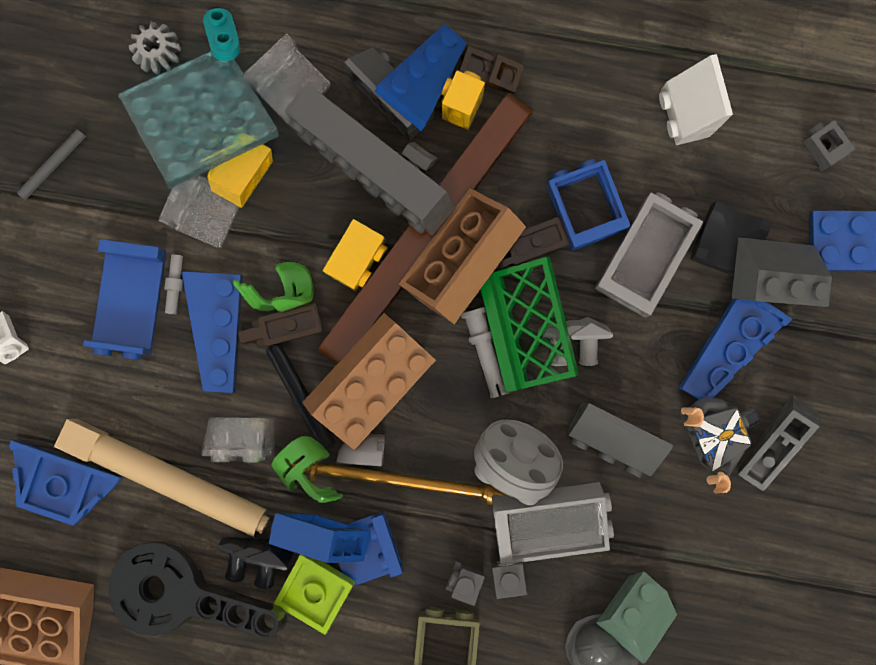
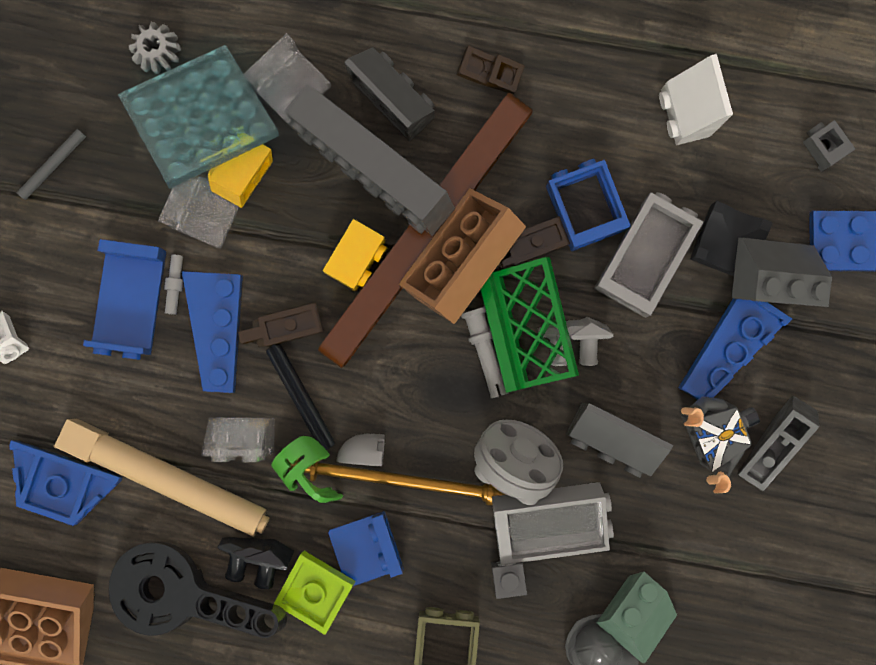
teal plate [203,8,240,61] -> none
bright green helmet [233,262,314,312] -> none
blue window [269,513,370,563] -> none
medium nougat brick [302,313,436,450] -> none
blue wing [375,24,467,131] -> none
light grey tile [401,142,438,171] -> none
yellow brick [441,71,485,131] -> none
dark grey brick [445,561,485,606] -> none

